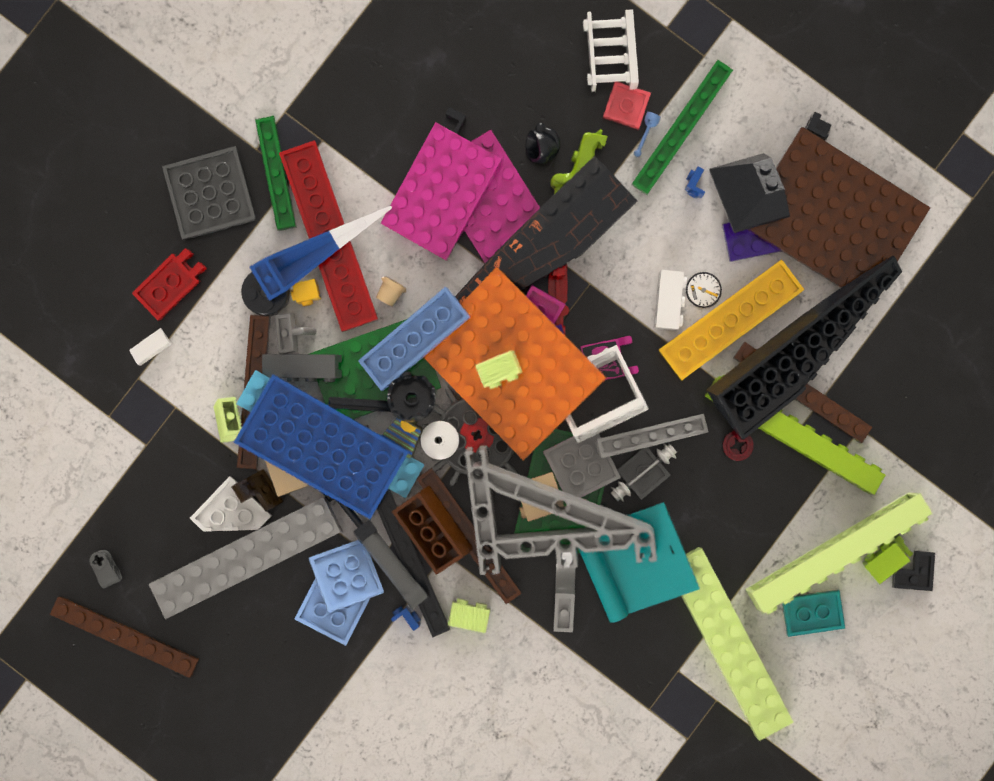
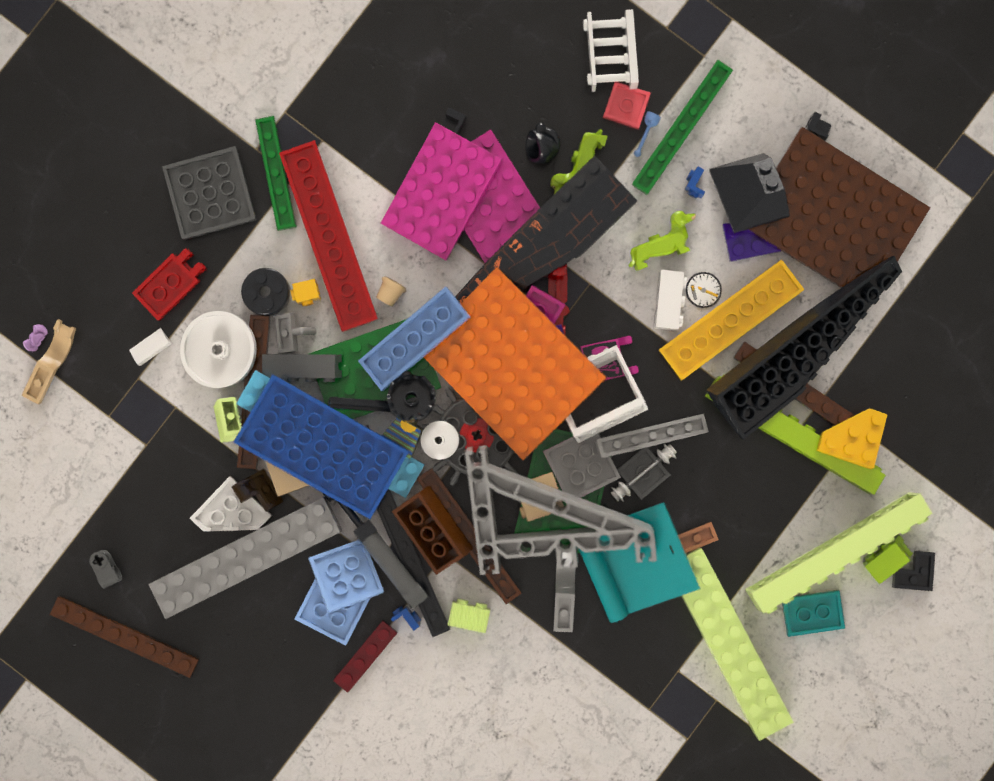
blue plate [249,206,392,301] -> none
yellowish green brick [475,351,523,389] -> none
dark red gear [722,431,754,461] -> none
none -> tan piece [21,319,76,404]
none -> lavender piece [23,324,48,351]
none -> white dish [180,311,257,388]
none -> dark red plate [333,620,398,693]
none -> lime animal [628,211,696,271]
none -> nougat plate [670,522,719,553]
none -> yellow plate [817,408,887,469]

